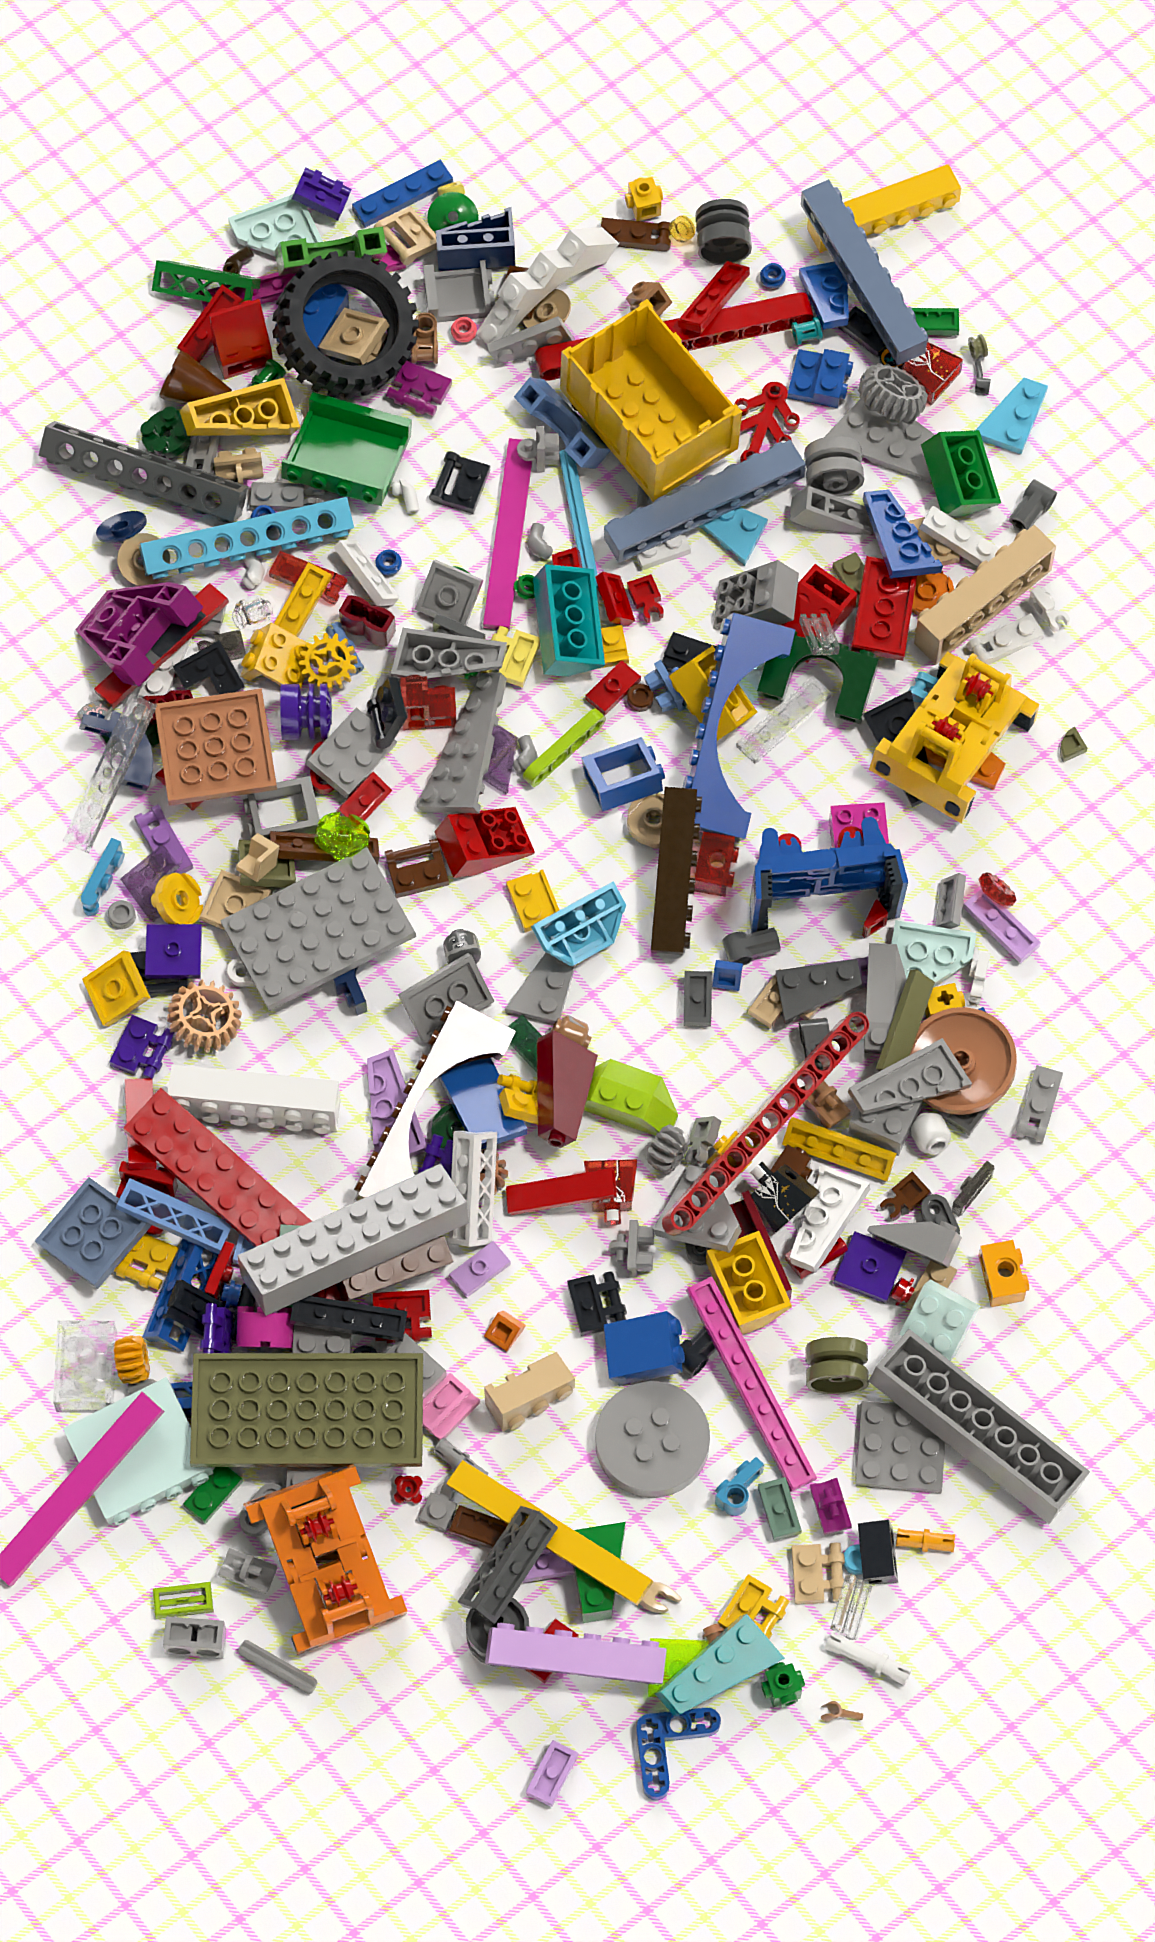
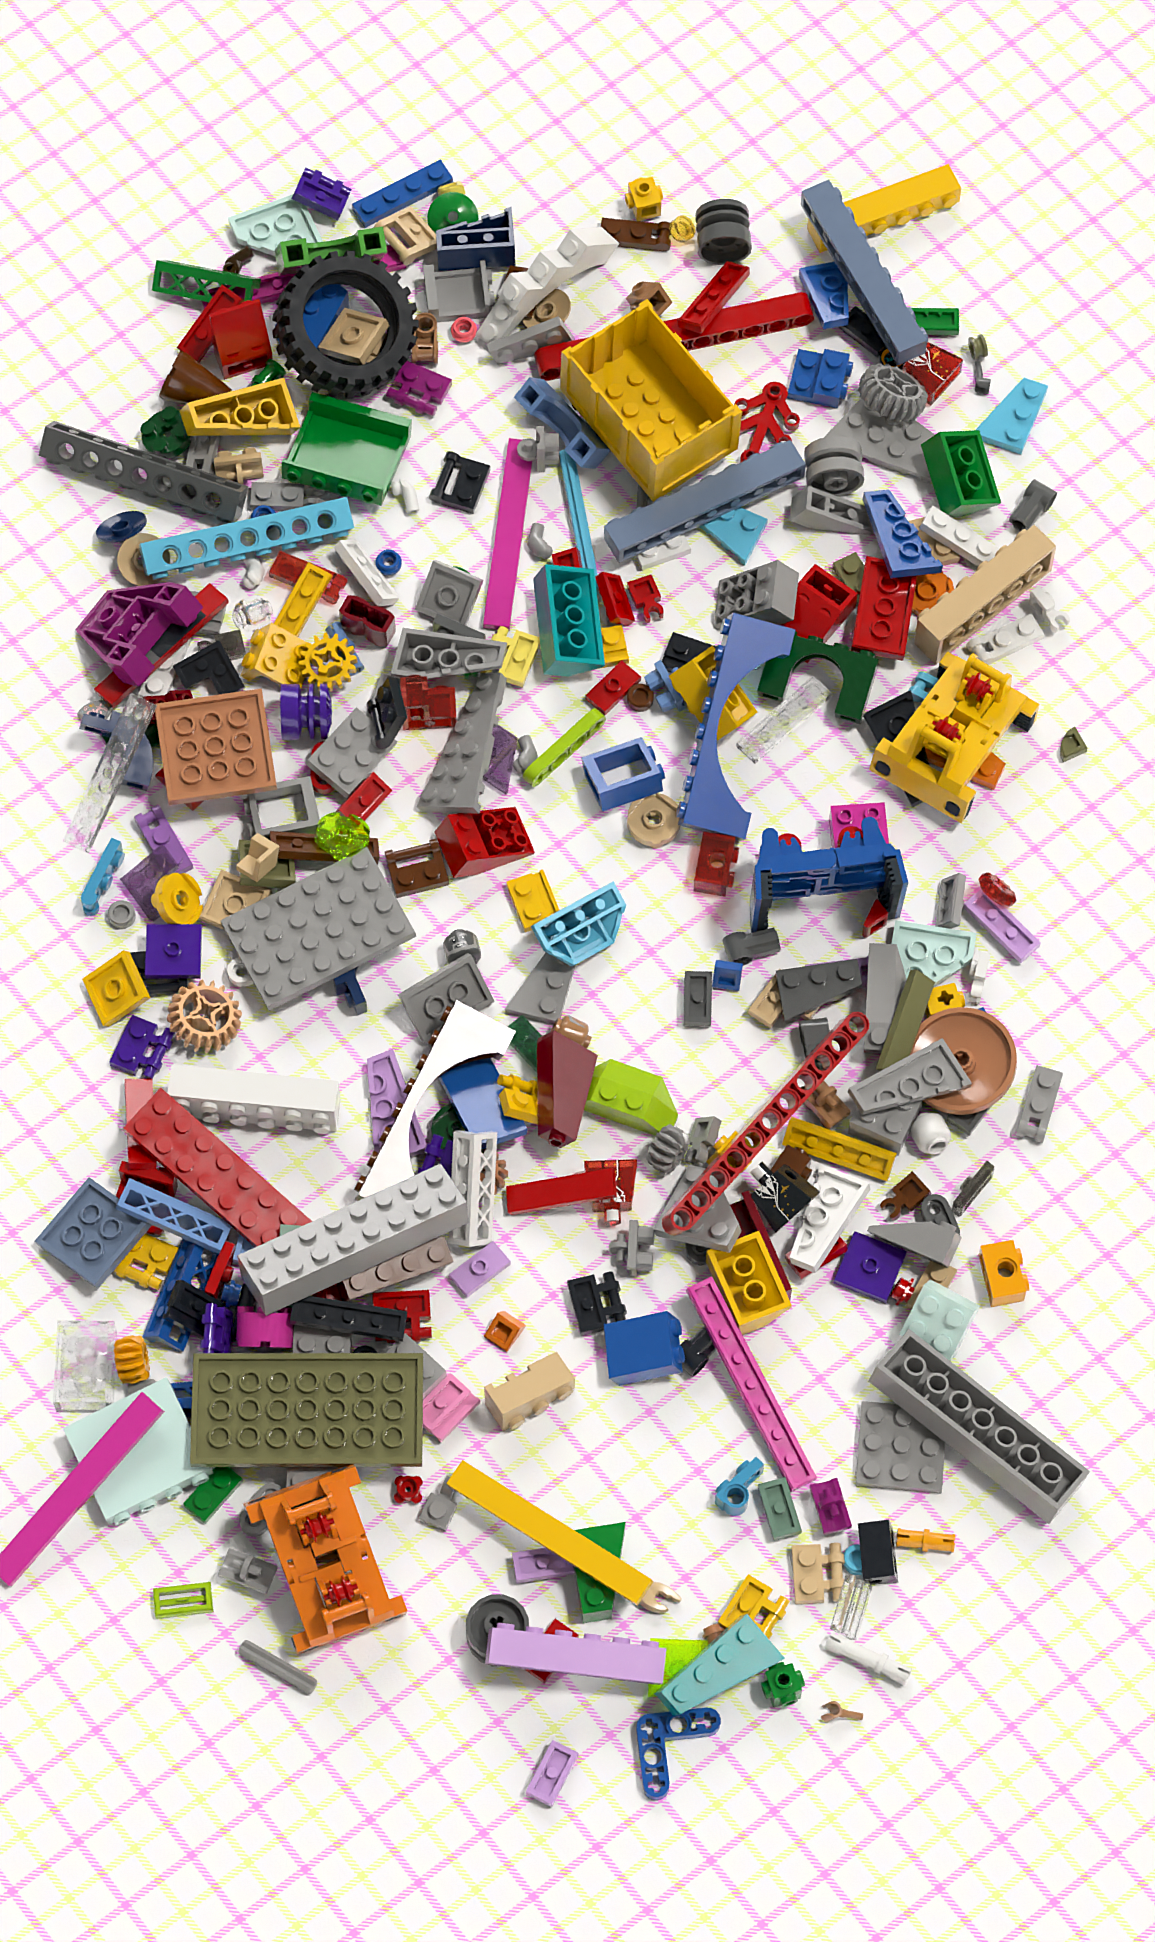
light grey brick [163,1617,226,1658] -> none
light grey pin [433,1438,489,1475] -> none
reddish brown plate [449,1505,508,1549] -> none
dark grey fence [458,1506,558,1624] -> none
green plate [514,574,535,600] -> none
light grey brick [595,1381,710,1498] -> none
dark brown brick [651,787,702,955] -> none
blue plate [760,263,786,288] -> none
teal bush [791,317,823,346] -> none
clear tile [799,613,840,655] -> none
olive wheel [805,1337,869,1395] -> none

